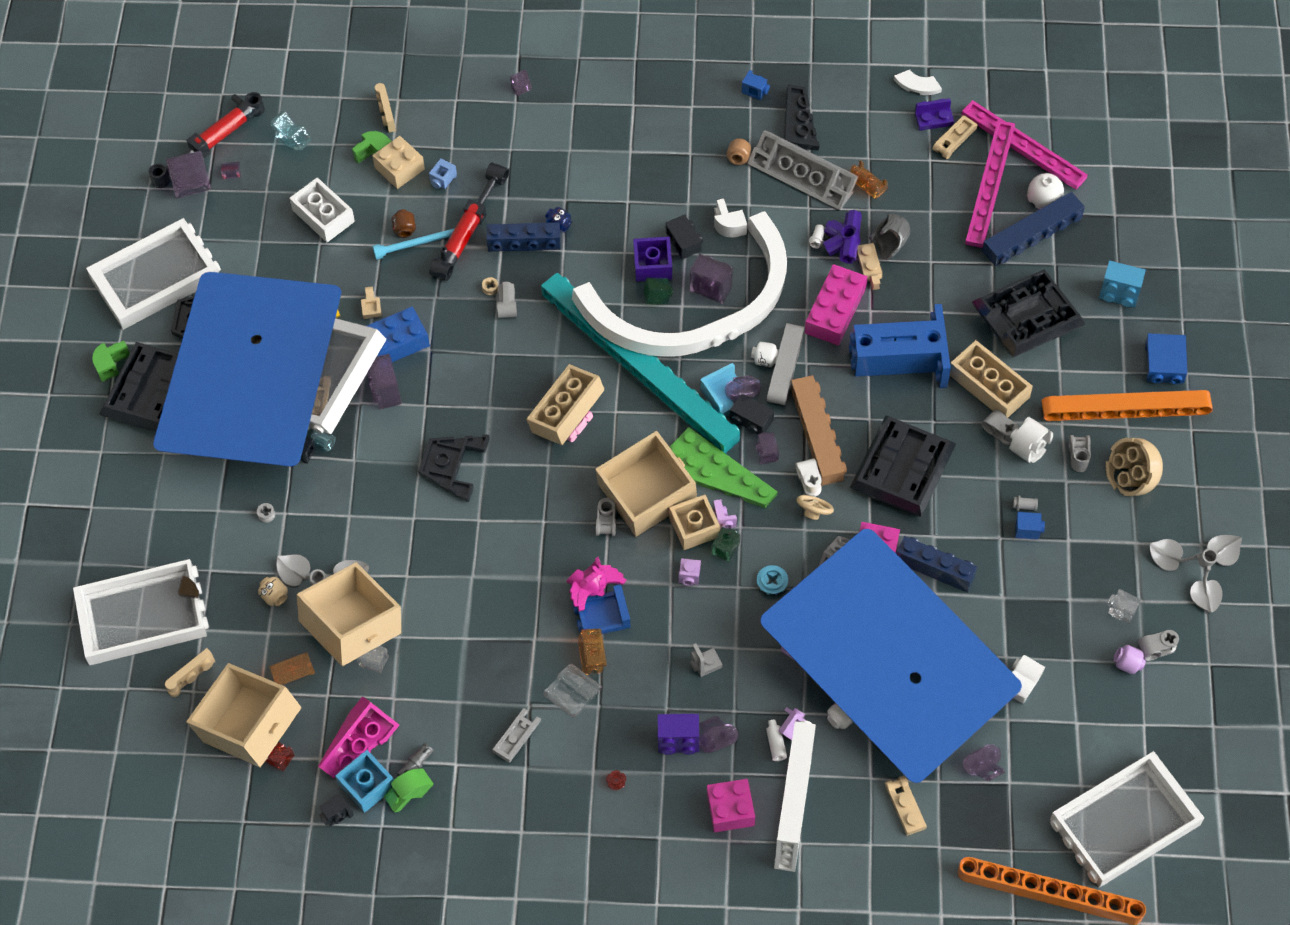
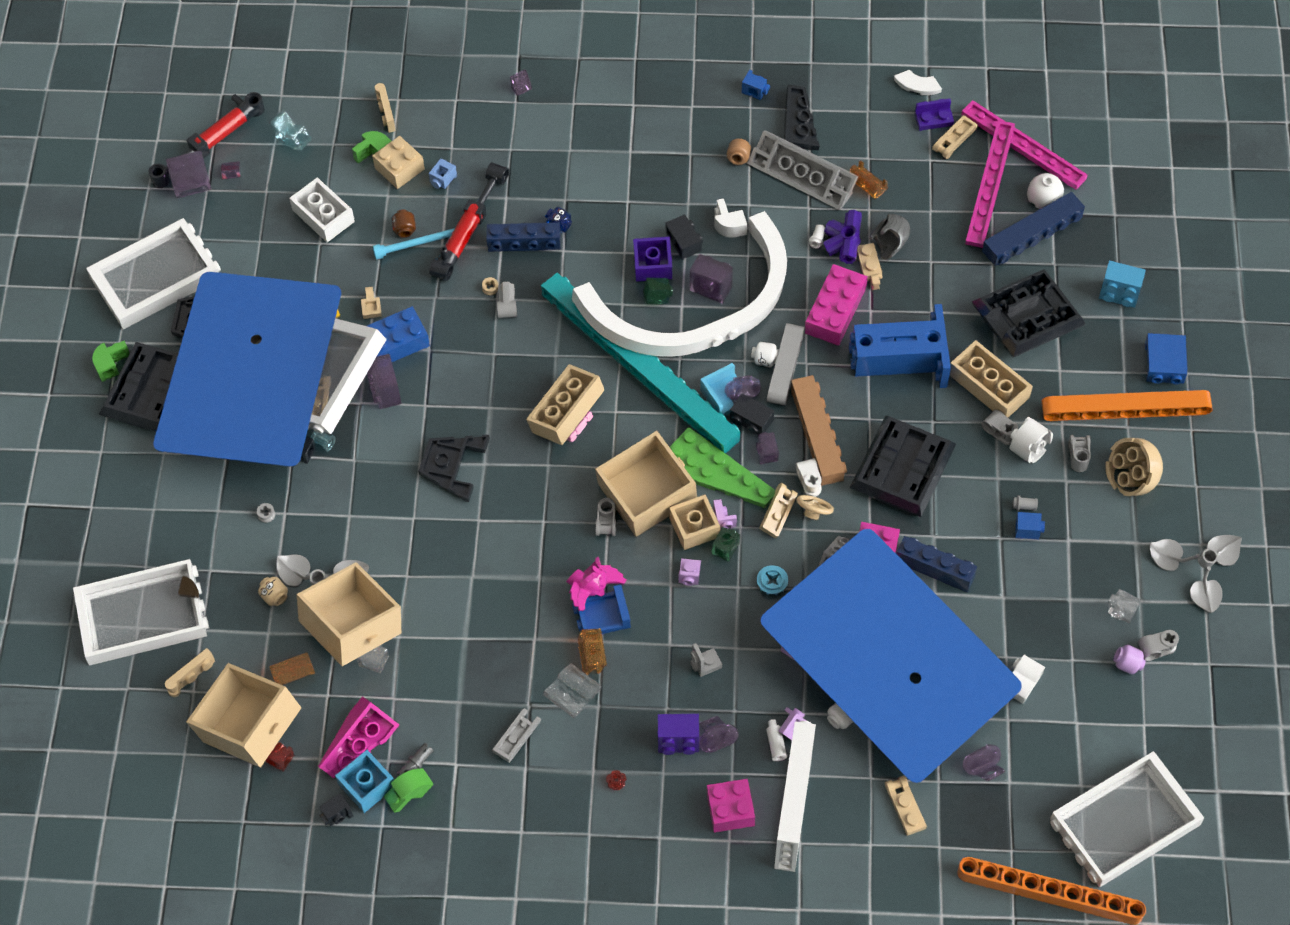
none -> tan plate [759,483,798,538]

